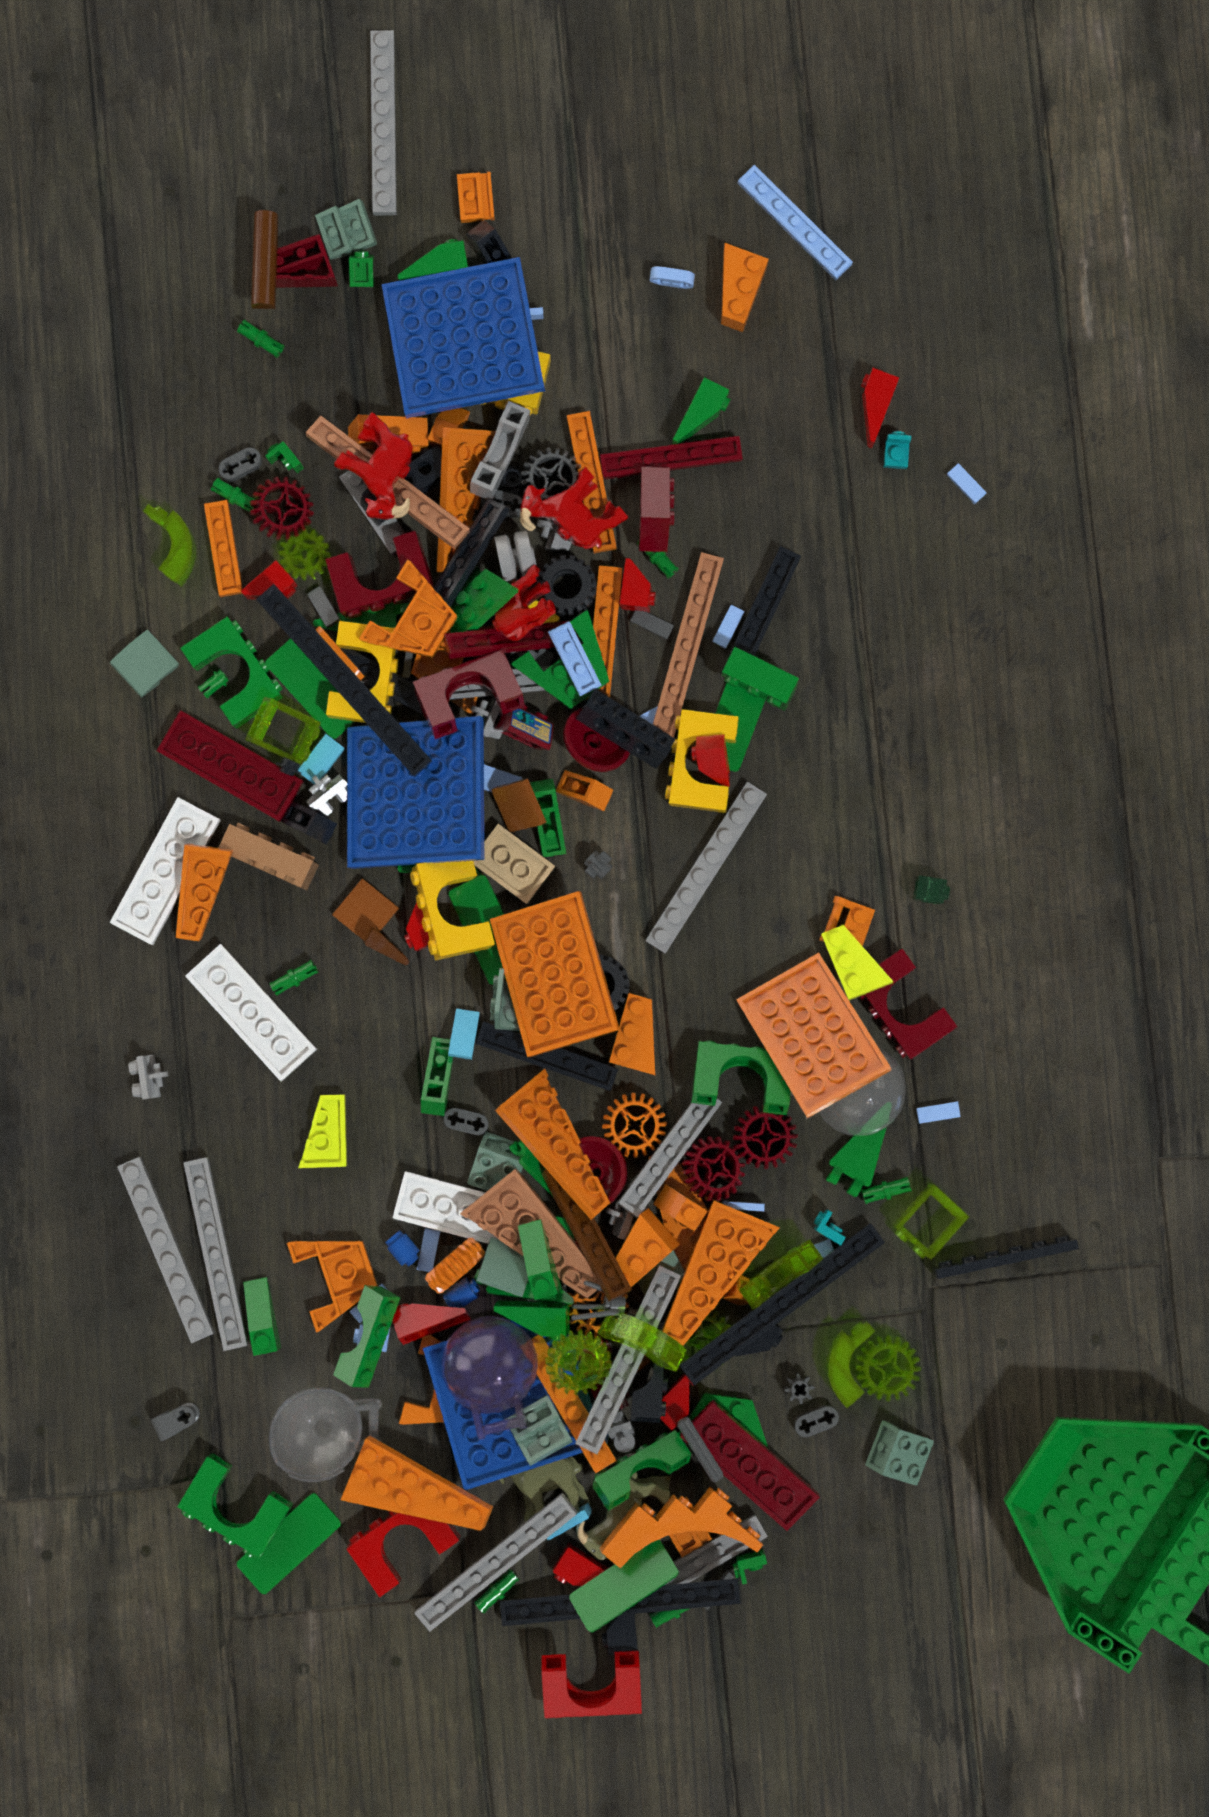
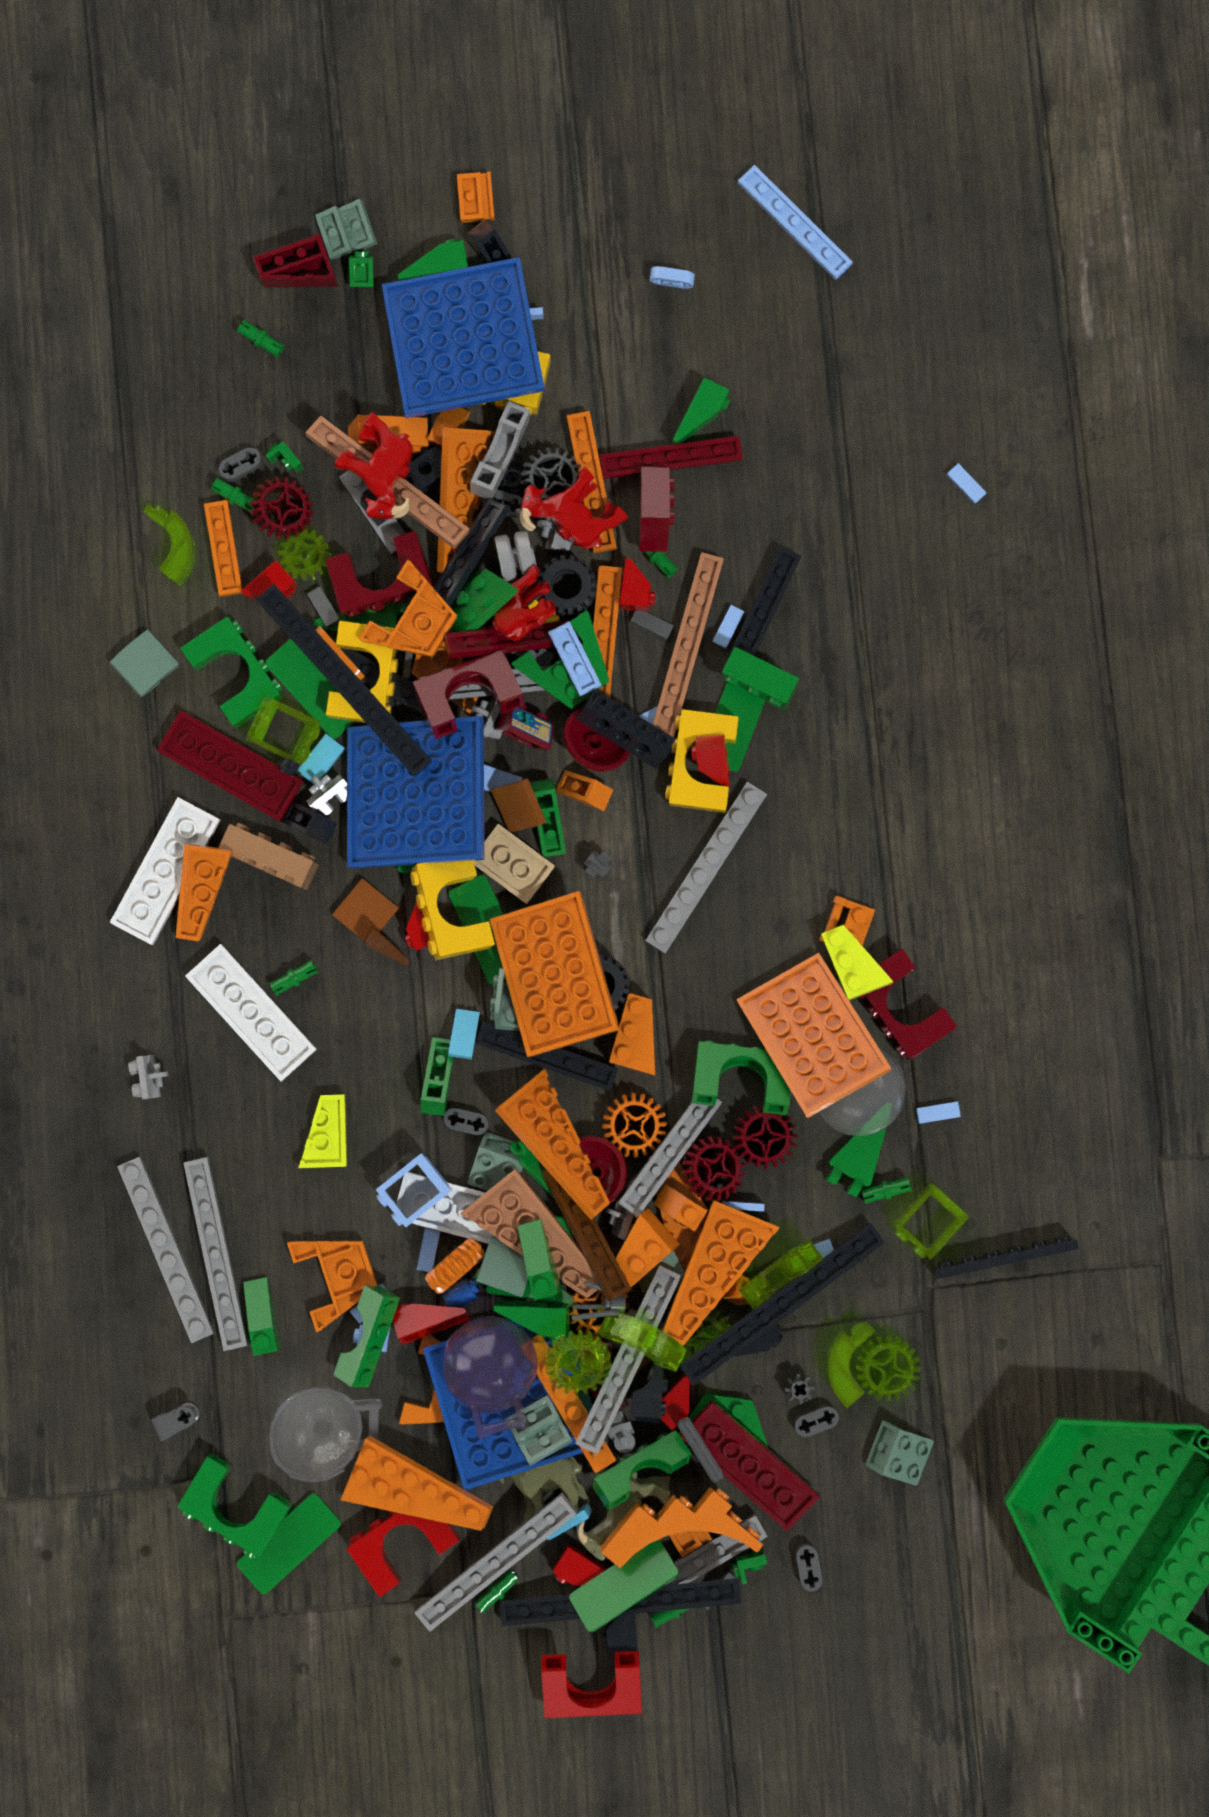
green pin [198,669,229,698] -> none
reddish brown brick [251,210,279,309] -> none
light grey plate [370,30,397,216] -> none
blue brick [385,1230,420,1267] -> none
orange wedge [721,243,769,332] -> none
teal bracket [813,1209,846,1246] -> none
red slope [861,368,899,448] -> none
teal bracket [883,431,911,469] -> none
clear green brick [913,875,950,905] -> none
none -> light blue window [376,1153,453,1227]
none -> dark grey beam [796,1543,822,1592]

